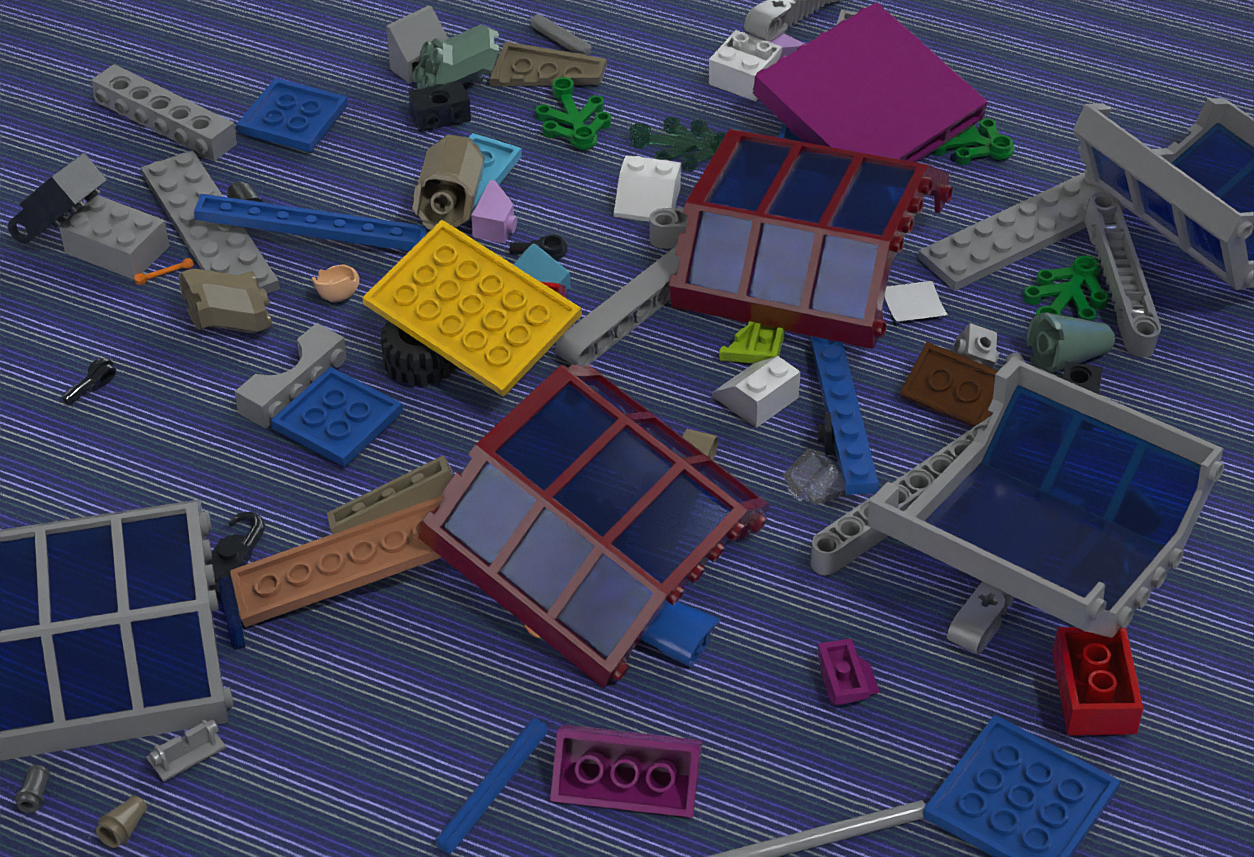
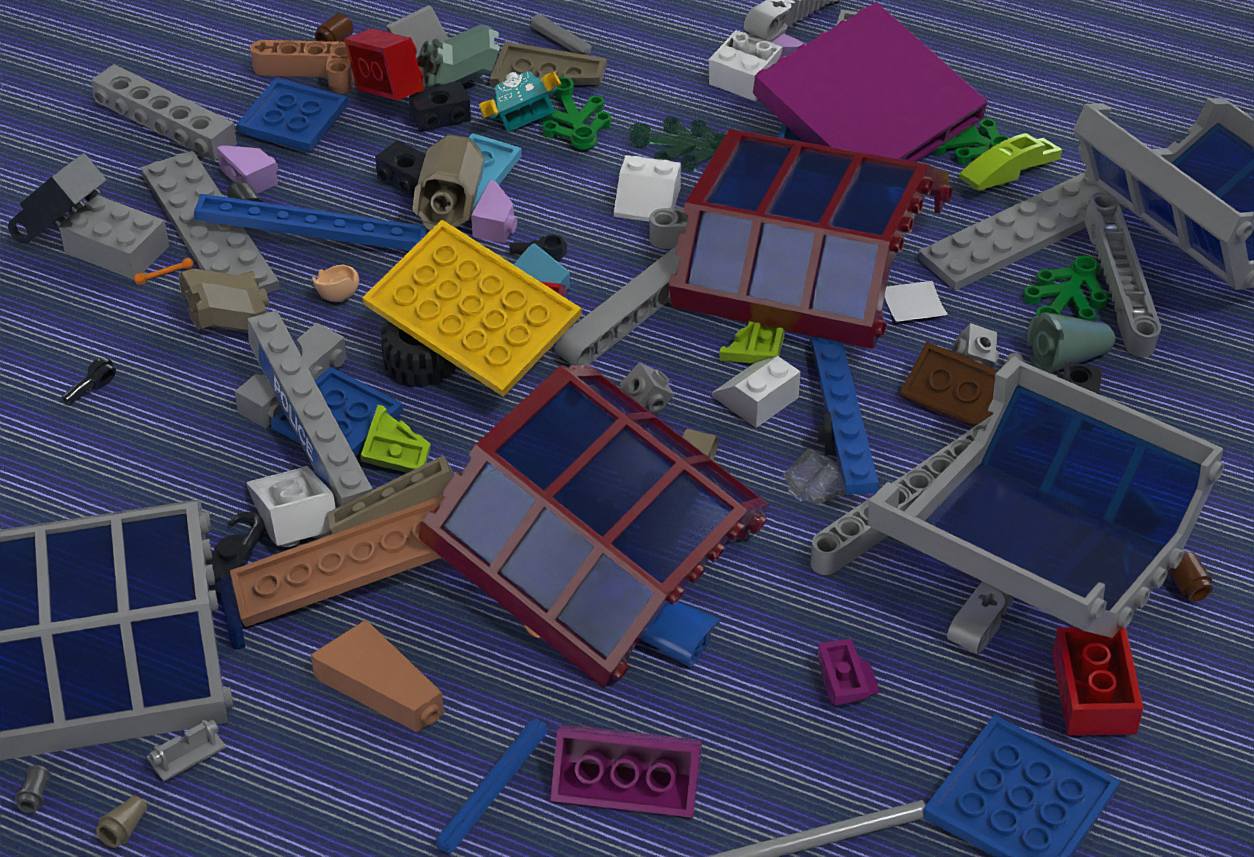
none -> lavender slope [217,145,278,194]
none -> white slope [246,466,336,547]
none -> light grey brick [248,310,372,508]
none -> nougat beam [250,40,354,94]
none -> nougat slope [311,620,444,732]
none -> reddish brown brick [314,13,353,42]
none -> red brick [344,28,424,101]
none -> lime wing [361,404,431,473]
none -> black brick [375,140,426,198]
none -> teal torso [478,71,561,132]
none -> light grey brick [620,362,675,416]
none -> lime slope [959,133,1063,190]
none -> reddish brown brick [1168,552,1213,602]

